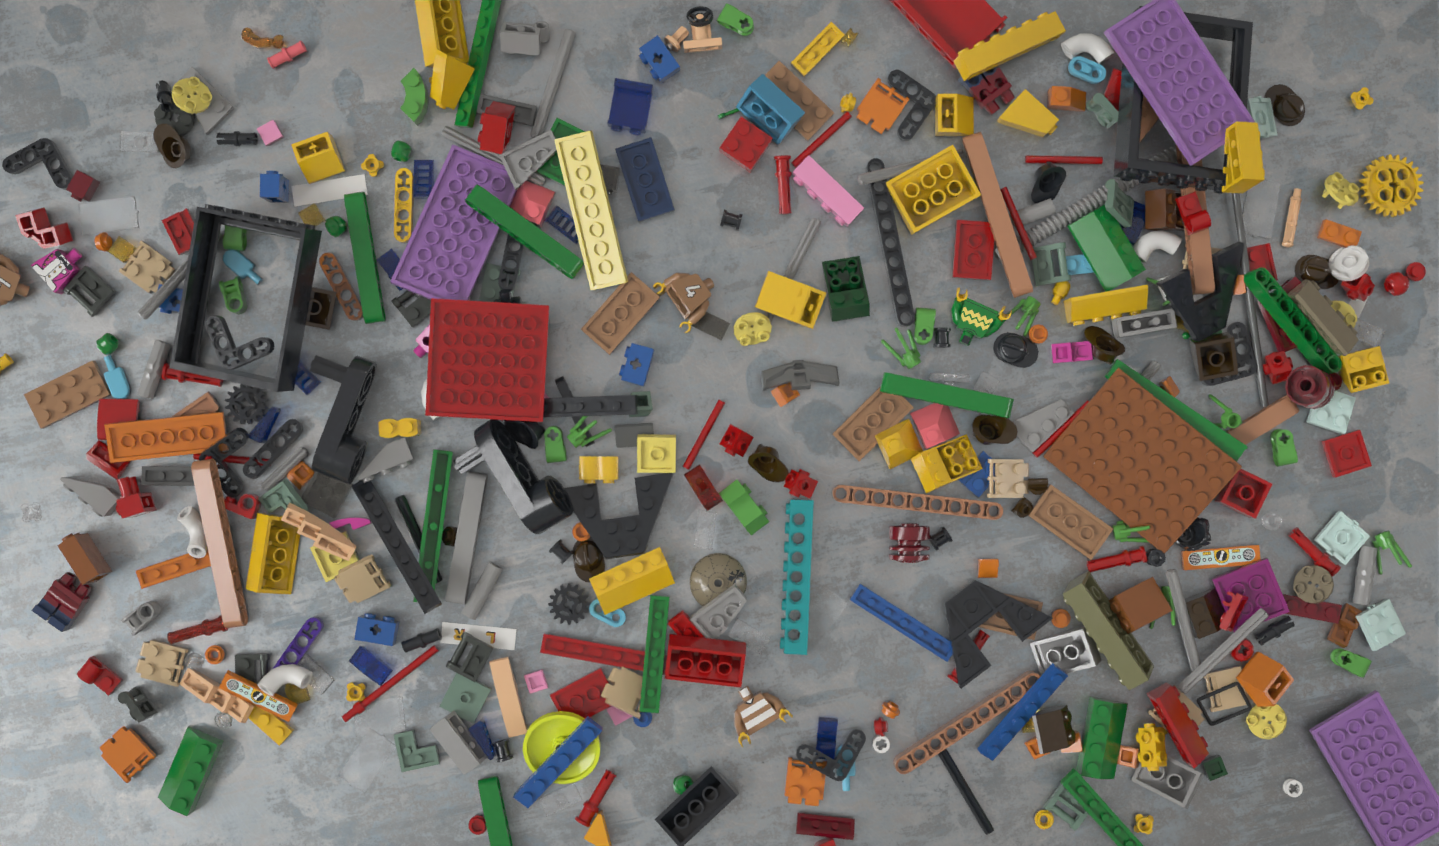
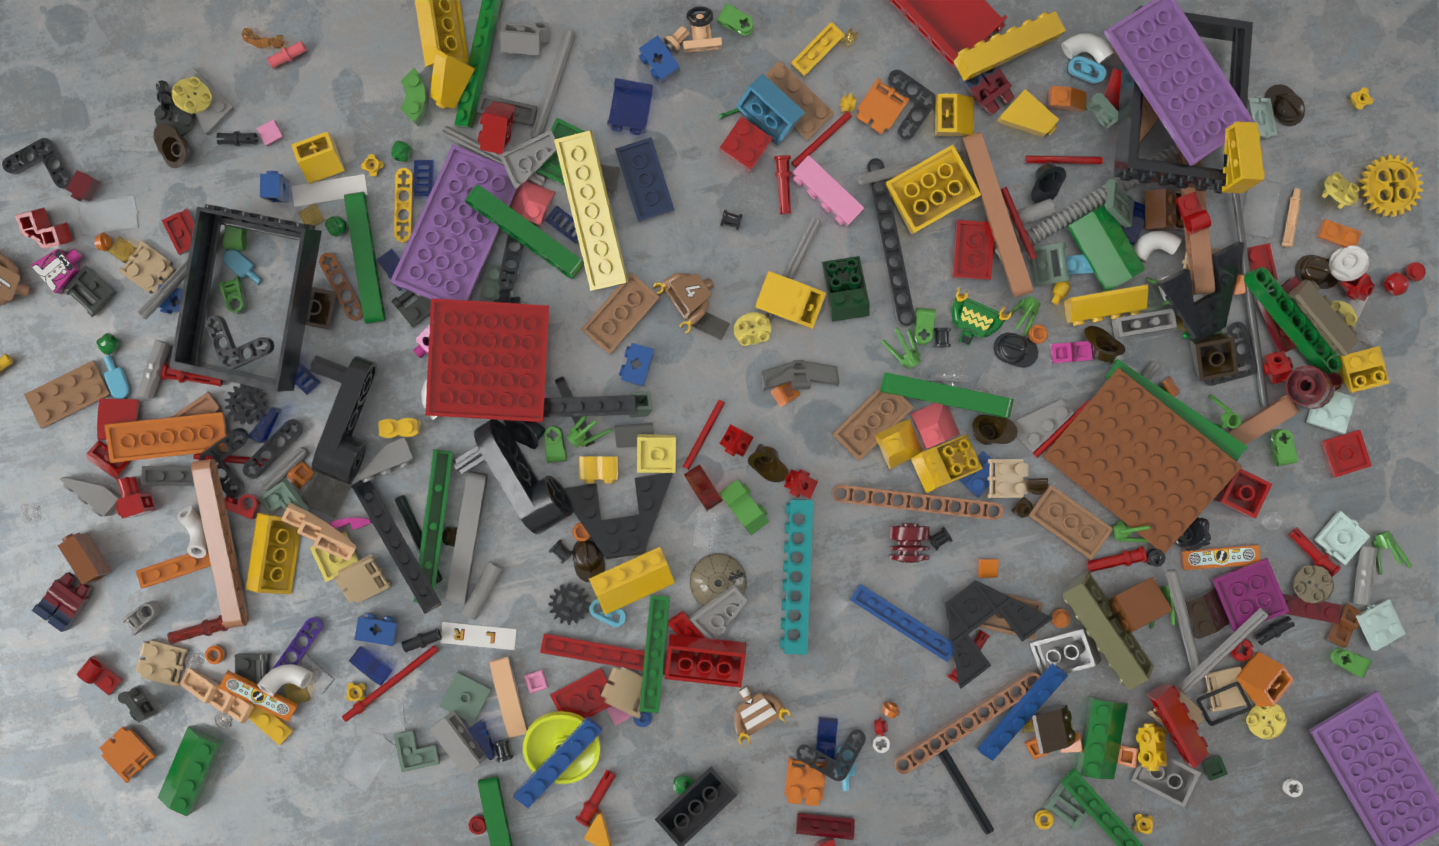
pearl dark grey plate [446,632,494,682] -> none
red plate [1219,592,1249,632] -> none

